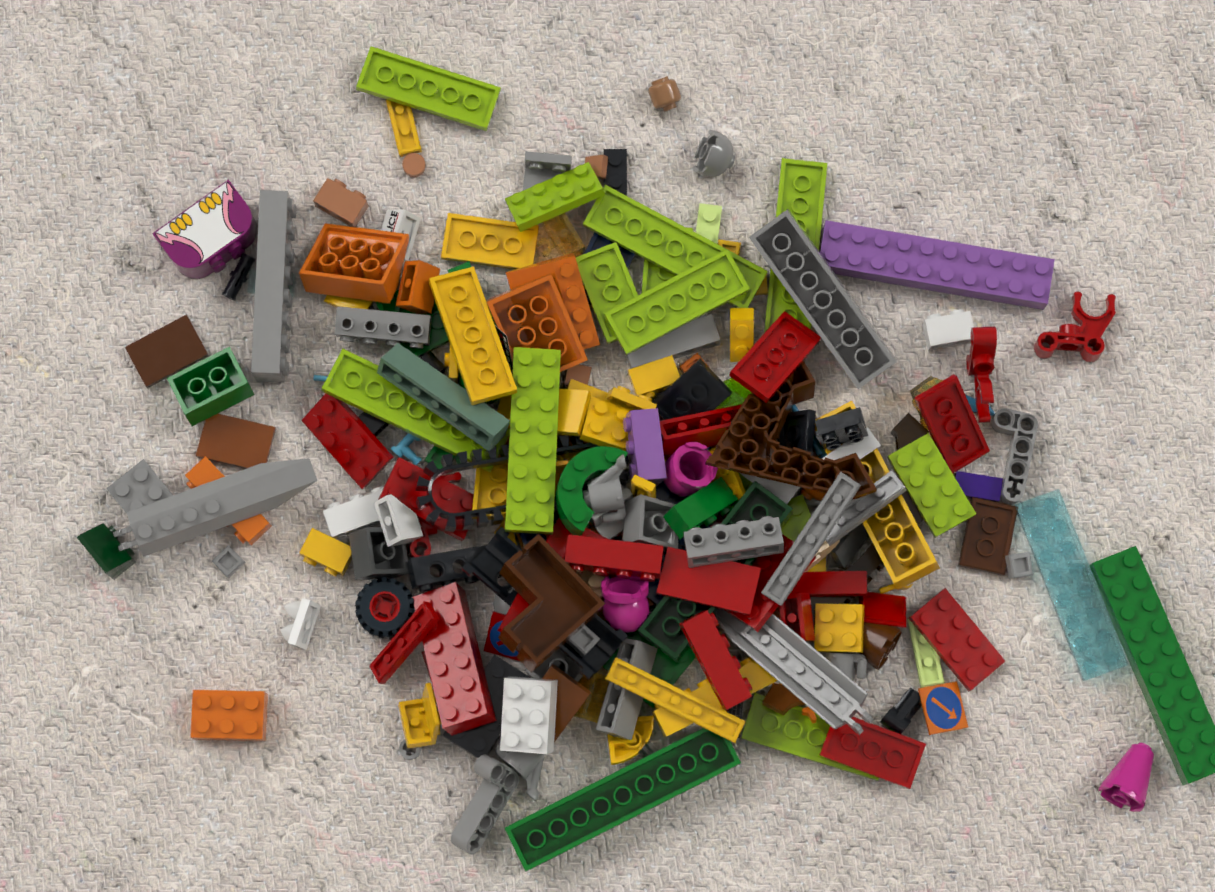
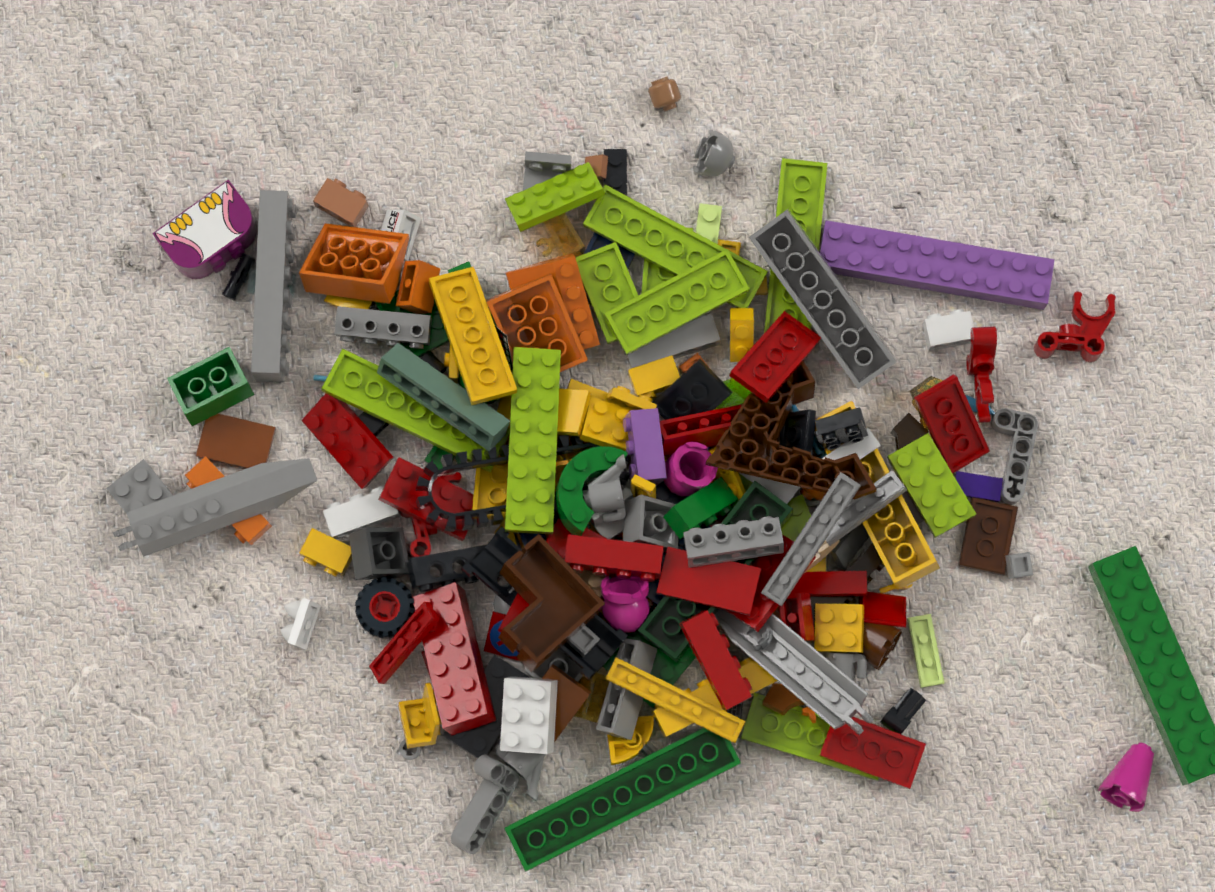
dark green slope [77,523,136,580] -> none
reddish brown tile [125,314,209,388] -> none
orange brick [191,690,268,741] -> none
light grey tile [212,545,246,579] -> none
lime plate [356,46,501,131] -> none
white slope [374,494,423,547] -> none
yellow tile [385,99,422,157] -> none
medium azure piece [390,433,422,465] -> none
nougat tile [402,153,426,177] -> none
yellow plate [441,213,539,269] -> none
nougat tile [564,364,592,386] -> none
red plate [908,588,1005,692] -> none
piece [918,681,968,735] -> none
clear light blue plate [1014,489,1129,682] -> none
none -> dark grey piece [754,622,773,651]

